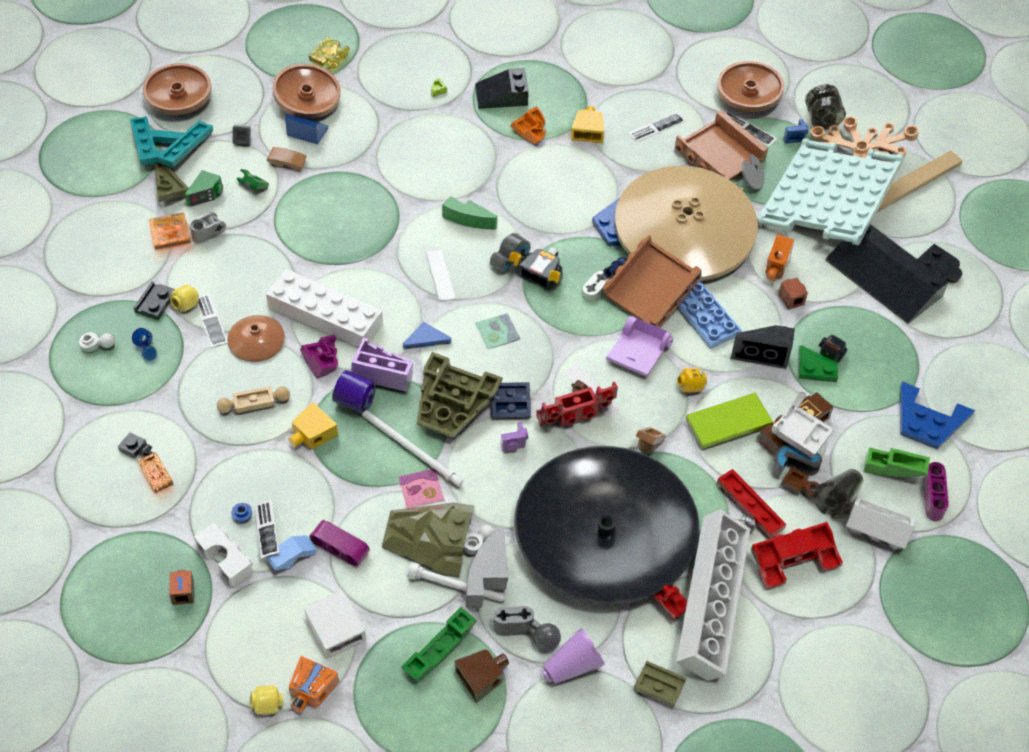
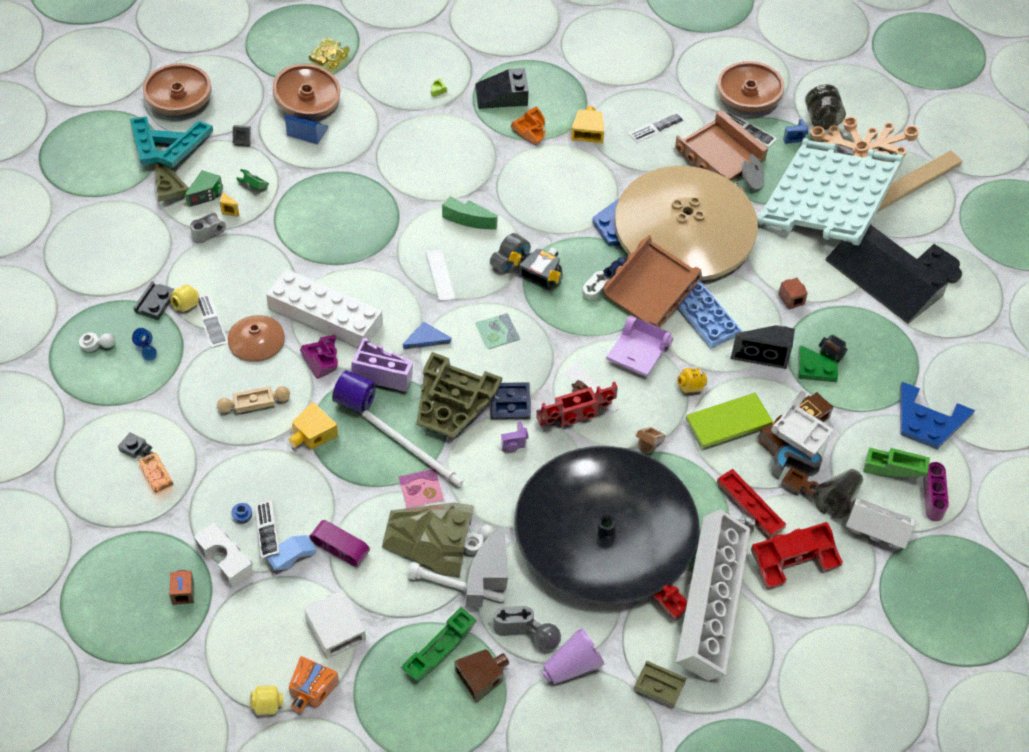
clear orange plate [149,212,191,250] -> none
medium nougat slope [266,147,307,172] -> none
orange torso [765,234,794,281] -> none
none -> yellow slope [220,193,240,216]

